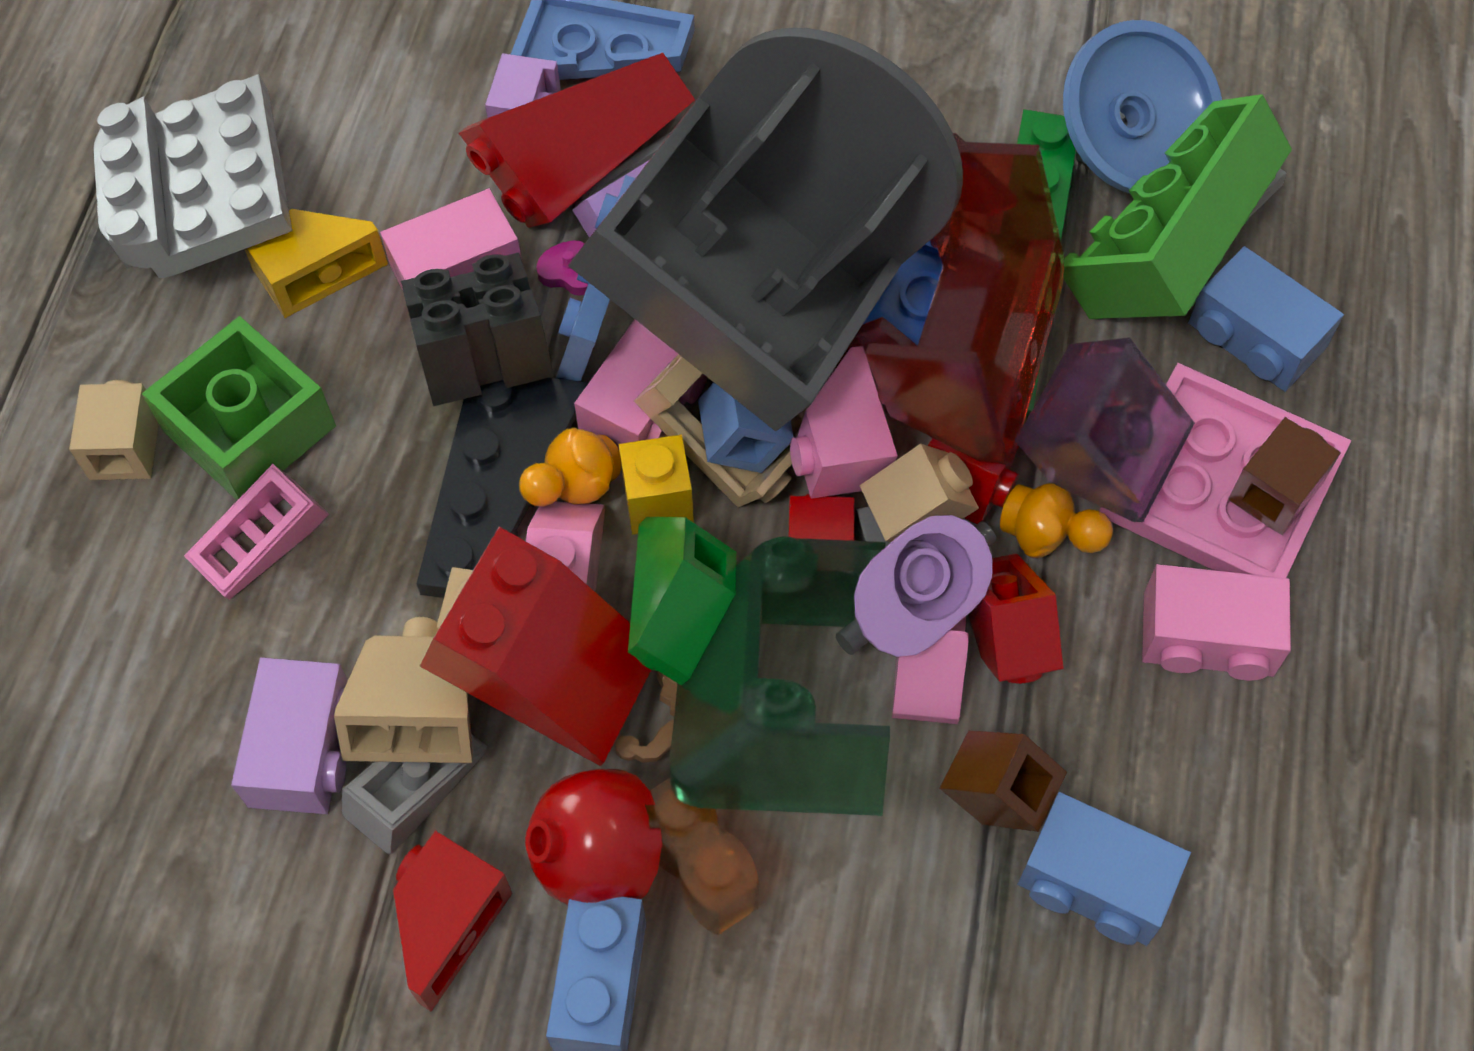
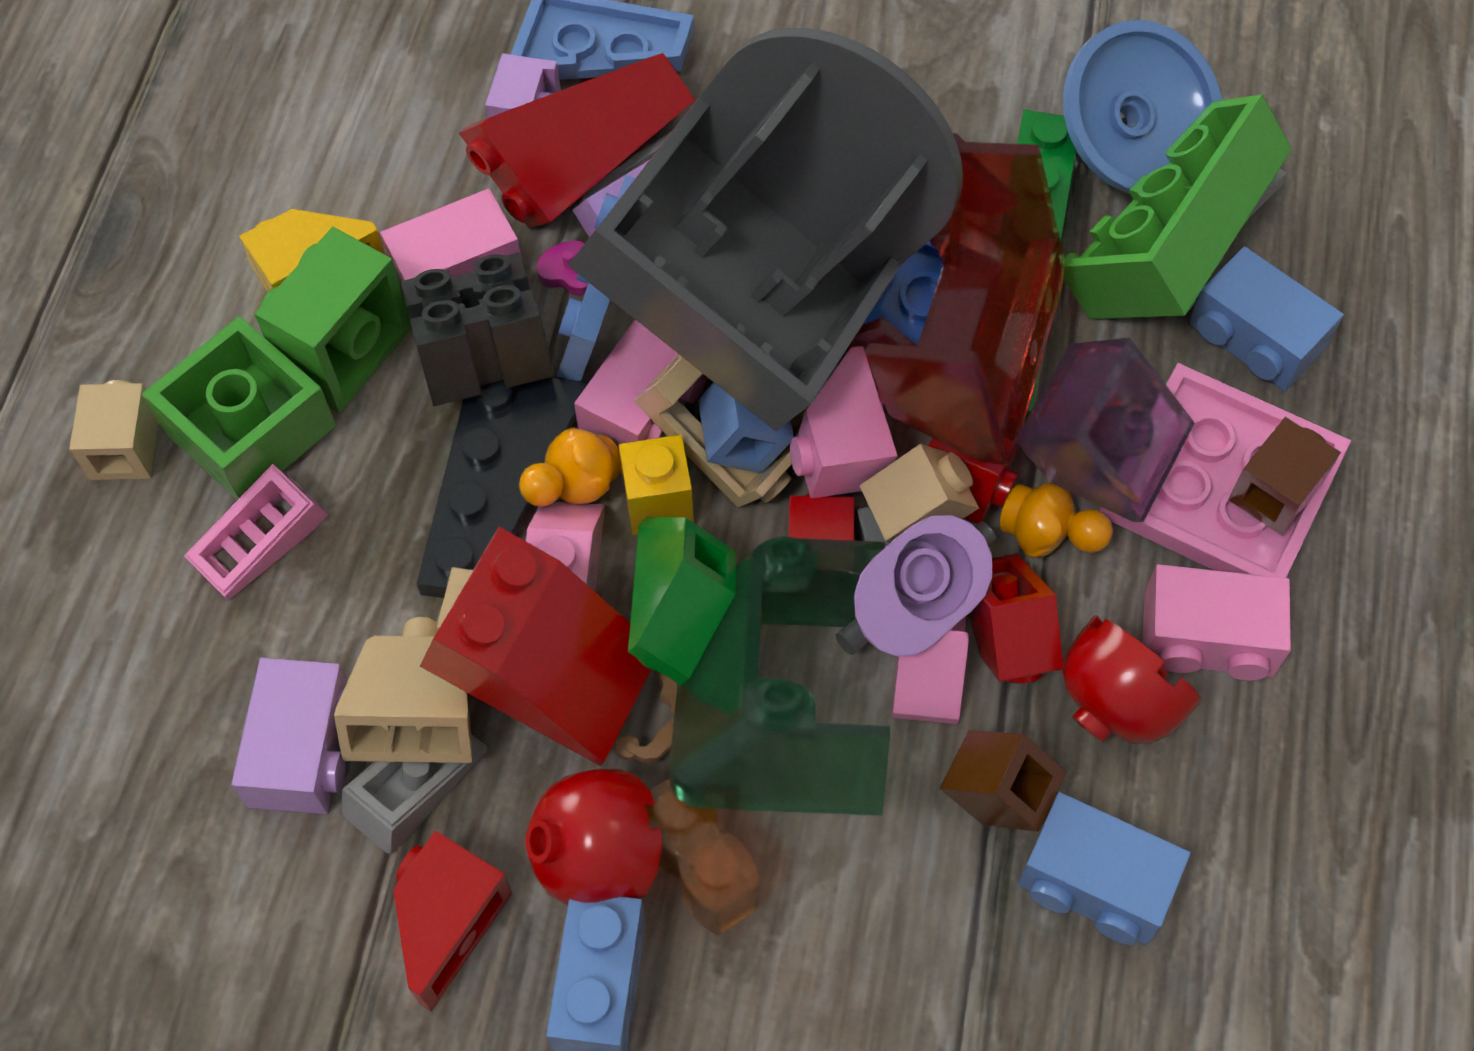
light grey plate [94,74,292,278] -> none
none -> bright green brick [254,226,412,414]
none -> red cylinder [1062,615,1201,744]

